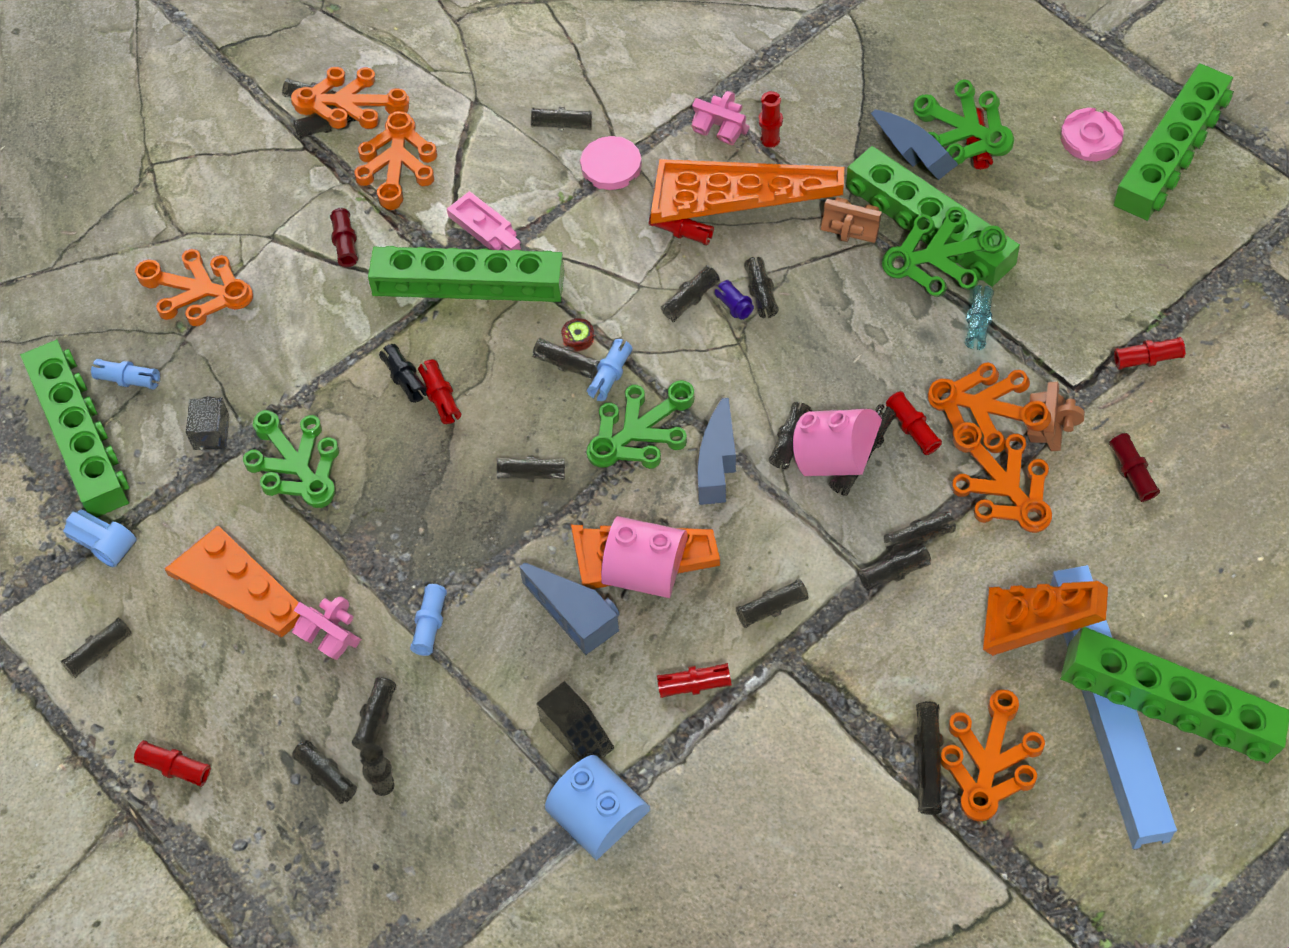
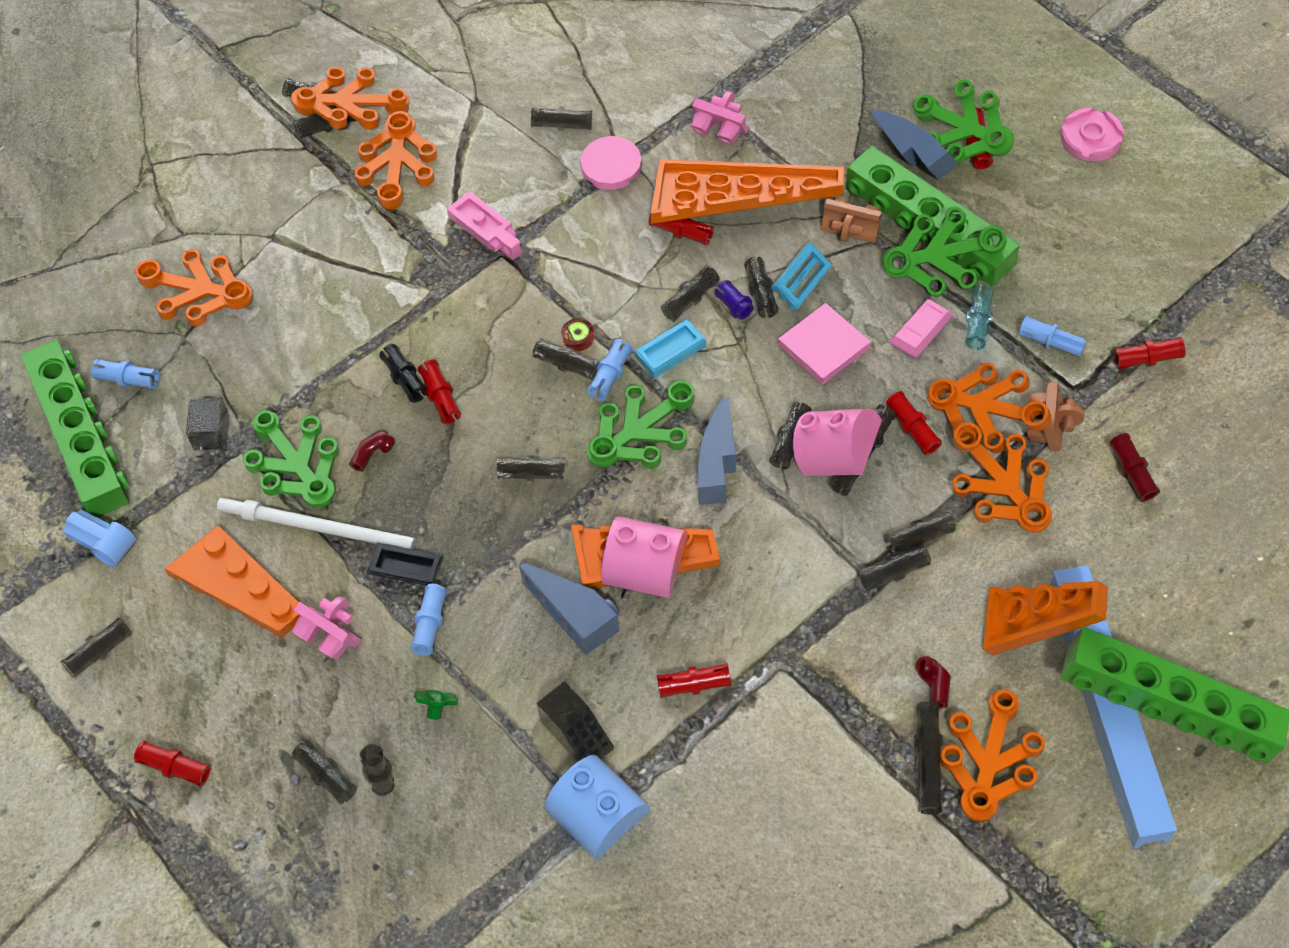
dark red pin [330,208,358,267] -> none
clear smoke pin [352,677,397,752] -> none
bright green brick [368,246,565,302] -> none
clear smoke pin [736,579,809,628] -> none
red pin [758,91,783,147] -> none
bright green brick [1113,63,1234,221] -> none
none -> white bar [217,497,415,550]
none -> dark red arm [349,430,395,472]
none -> black tile [367,543,443,586]
none -> green plant [414,690,458,720]
none -> medium azure tile [635,319,706,379]
none -> medium azure tile [771,243,832,311]
none -> bright pink tile [778,303,871,385]
none -> bright pink tile [889,299,953,359]
none -> dark red arm [915,656,951,709]
none -> light blue axle [1019,316,1086,356]

